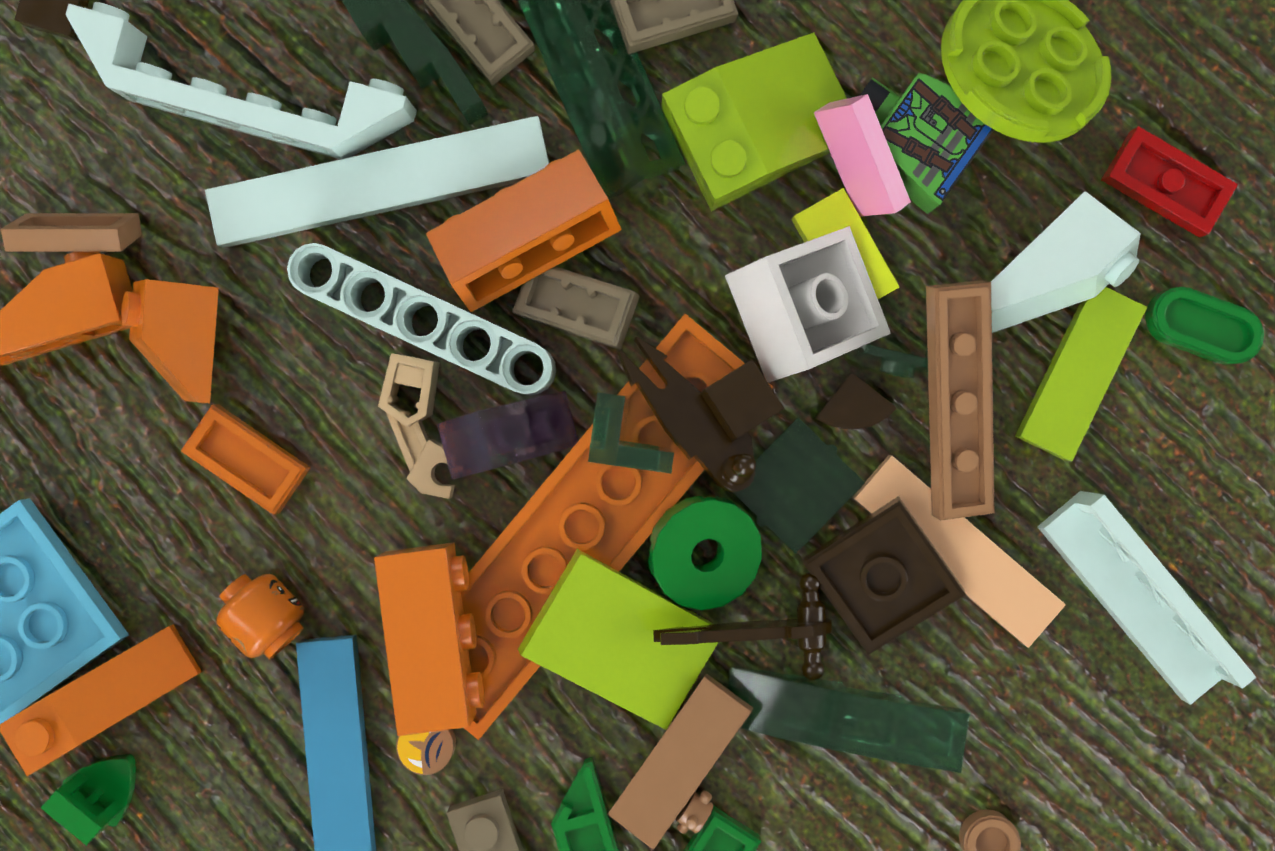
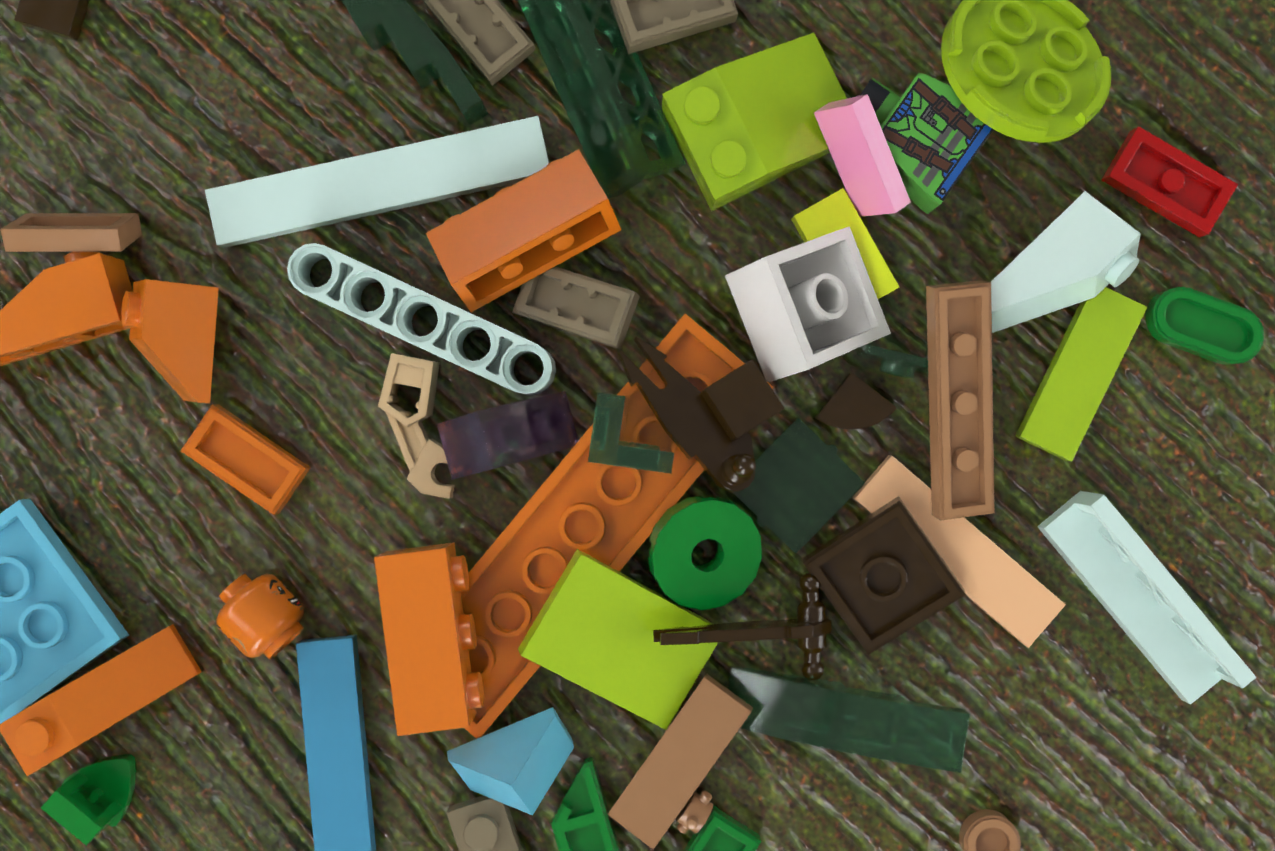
light aqua slope [65,2,417,159] -> none
tile [396,729,456,775] -> none
none -> medium azure slope [447,707,574,815]

